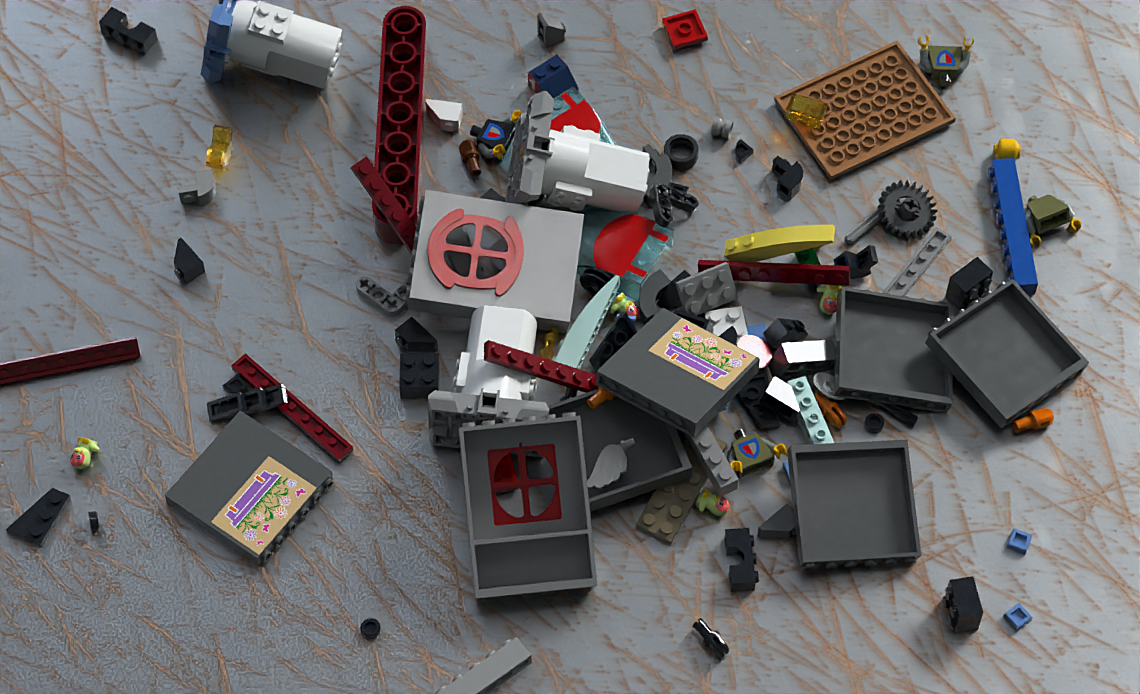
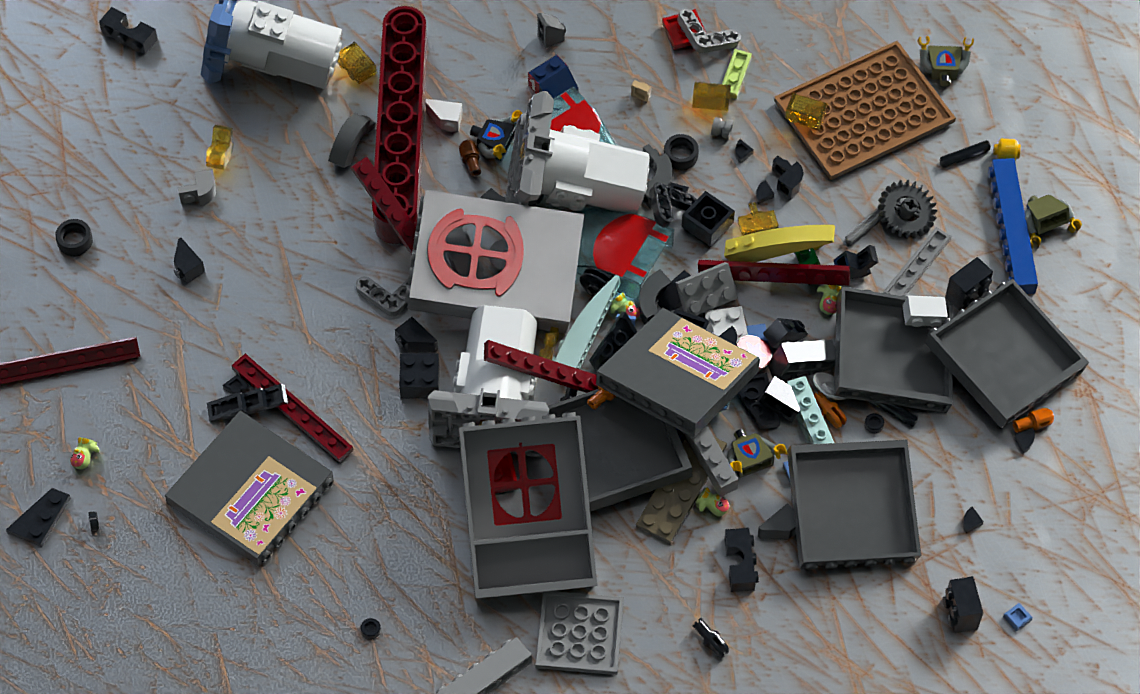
light grey animal [587,438,636,490] -> none
medium blue tile [1007,528,1032,555] -> none
none -> black tyre [55,219,93,256]
none -> dark grey arch [328,113,376,168]
none -> clear yellow brick [337,42,377,84]
none -> light grey plate [536,591,624,675]
none -> tan plate [631,80,651,102]
none -> light grey beam [677,9,741,53]
none -> black brick [681,191,735,247]
none -> clear yellow brick [692,81,731,111]
none -> yellowish green tile [719,49,752,99]
none -> clear yellow plate [737,202,779,236]
none -> black tile [756,180,775,204]
none -> white brick [903,296,948,328]
none -> black axle [939,140,991,167]
none -> black tile [963,506,984,534]
none -> black tile [1014,428,1035,453]

